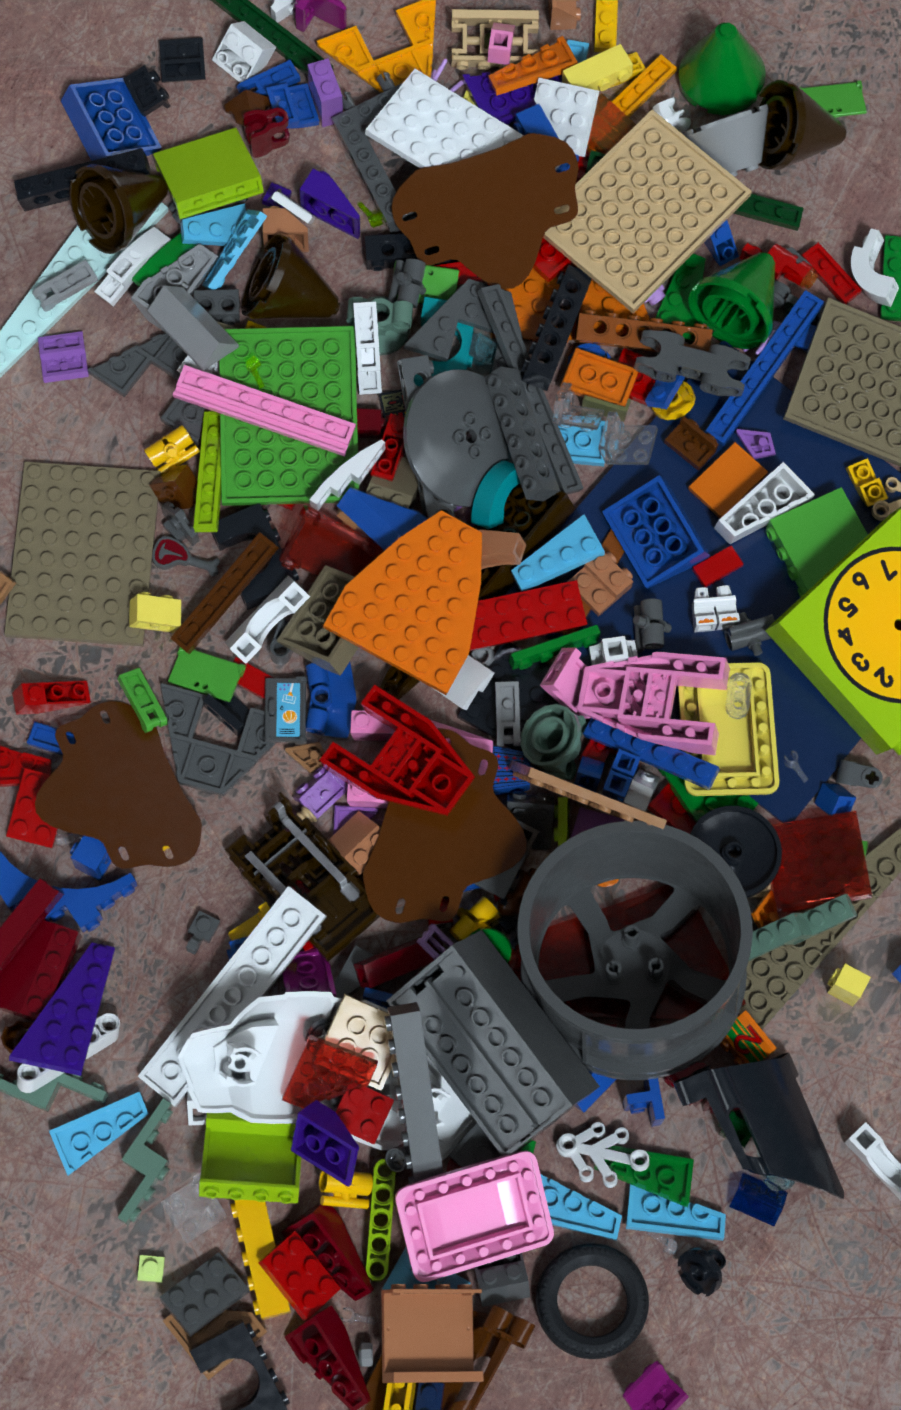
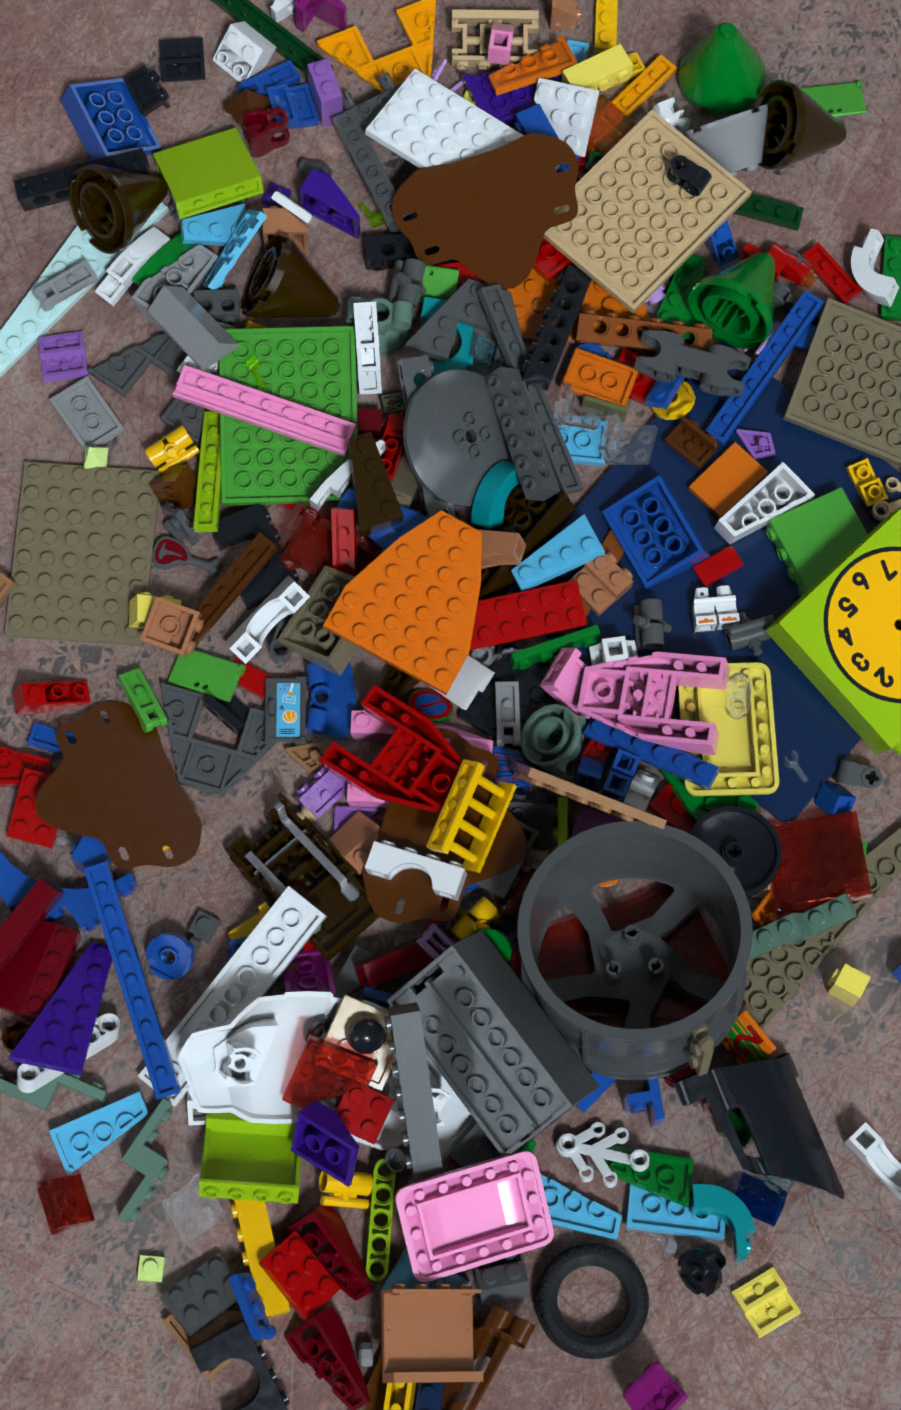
none -> clear red bracket [37,1174,95,1235]
none -> light grey plate [49,376,125,452]
none -> yellowish green slope [83,445,108,469]
none -> blue plate [84,861,181,1100]
none -> nougat plate [140,596,204,659]
none -> blue plate [146,931,195,980]
none -> blue plate [229,1272,276,1341]
none -> dark grey cone [298,158,332,177]
none -> red plate [331,507,358,577]
none -> black hair [345,1015,385,1054]
none -> dark brown wedge [349,431,404,538]
none -> white arch [365,840,467,901]
none -> piece [407,689,453,722]
none -> yellow fence [426,759,517,873]
none -> black piece [667,155,712,196]
none -> dark tan hinge [687,1023,714,1076]
none -> teal arch [690,1184,755,1262]
none -> light yellow slope [732,1267,801,1339]

